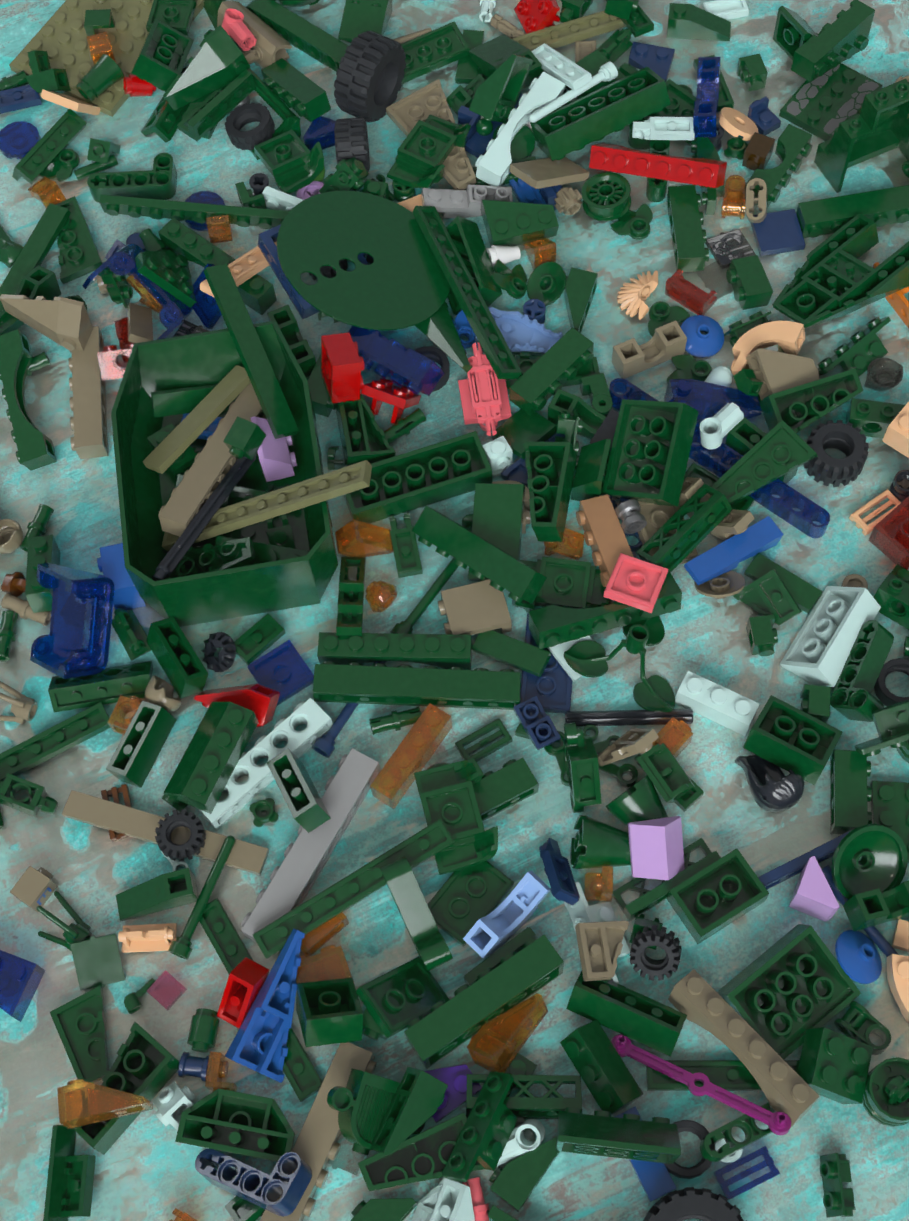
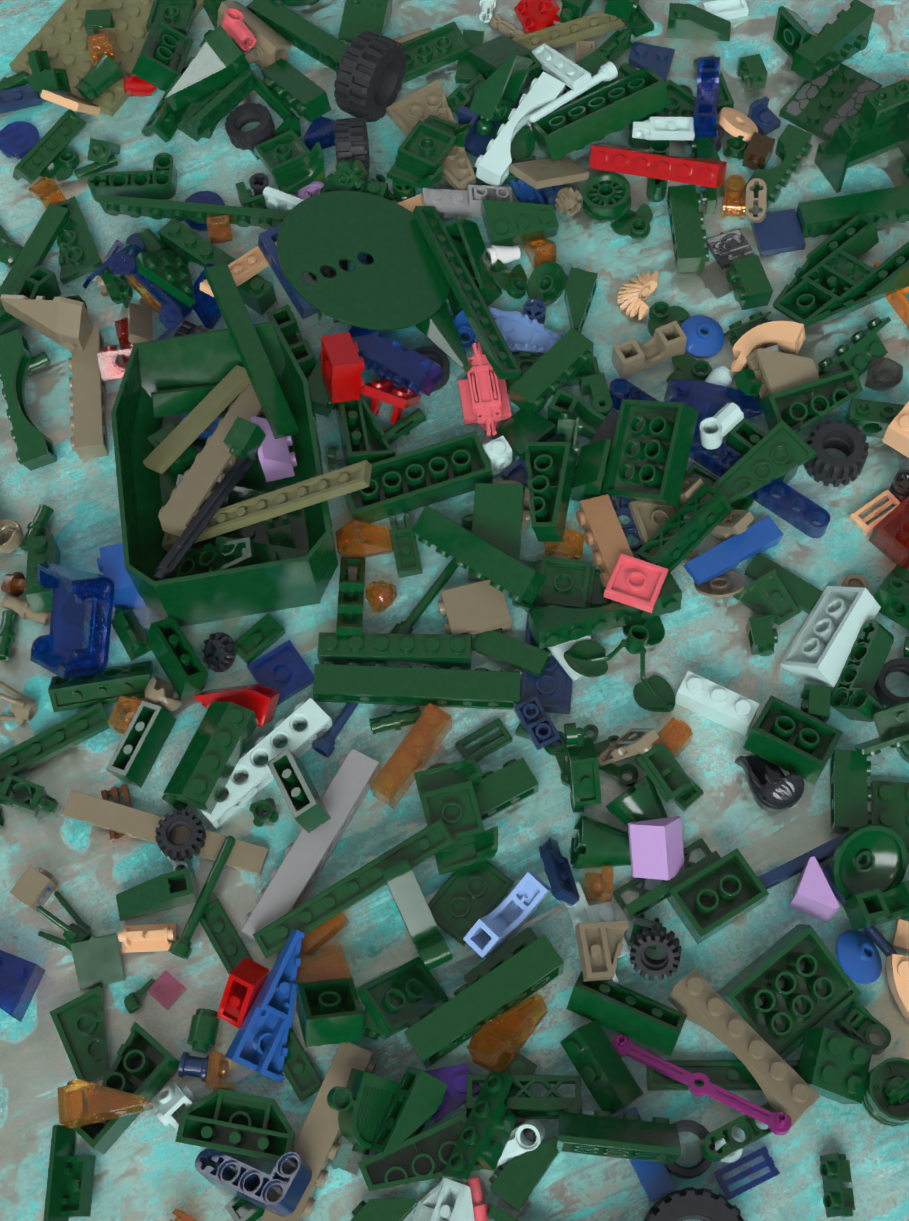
black axle [565,709,694,727] -> none
flat silver wheel [615,500,647,534] -> none
clear red hinge [665,269,717,315] -> none

